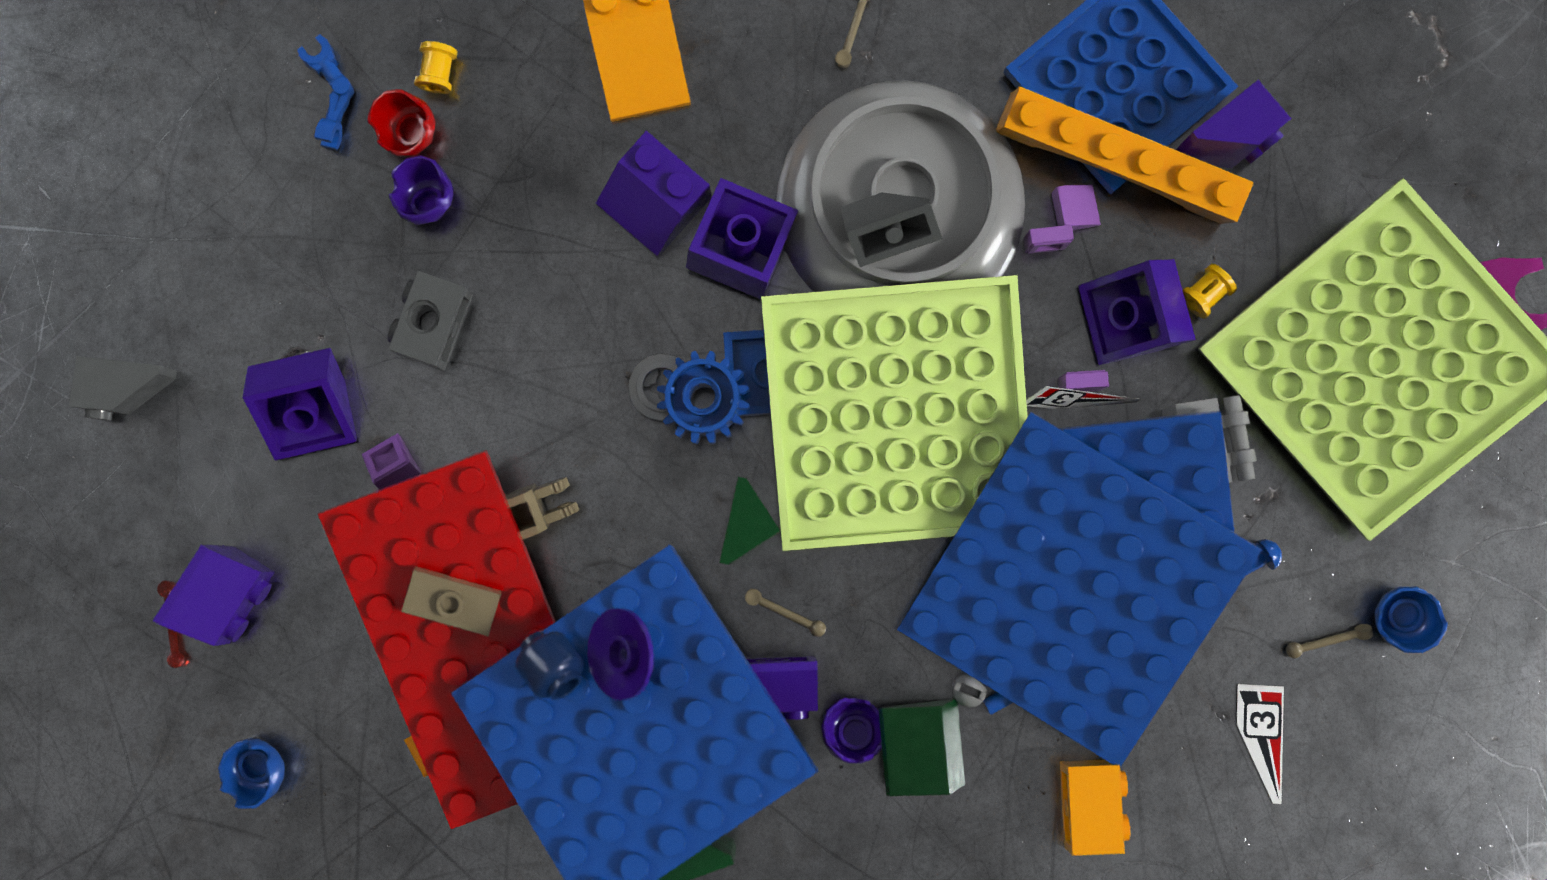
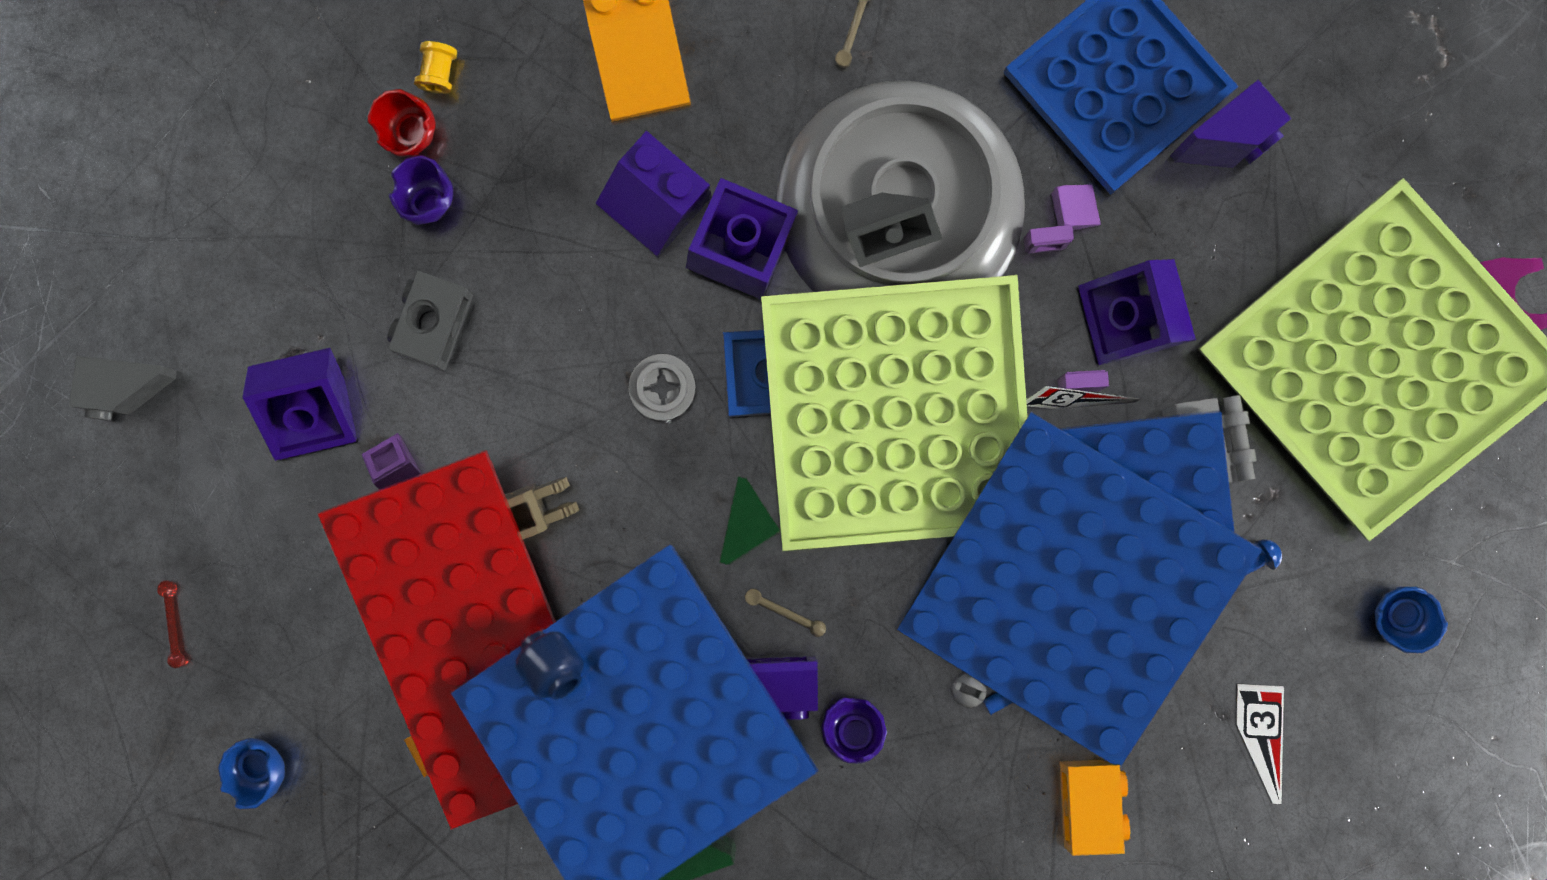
dark purple slope [153,545,275,646] -> none
blue piece [297,34,354,151] -> none
dark tan plate [401,567,502,636] -> none
dark purple dish [587,608,654,700] -> none
blue gear [657,351,750,444] -> none
dark green slope [879,699,965,796] -> none
light orange arch [996,87,1254,224] -> none
yellow bush [1183,263,1237,319] -> none
dark tan hinge [1286,624,1373,658] -> none

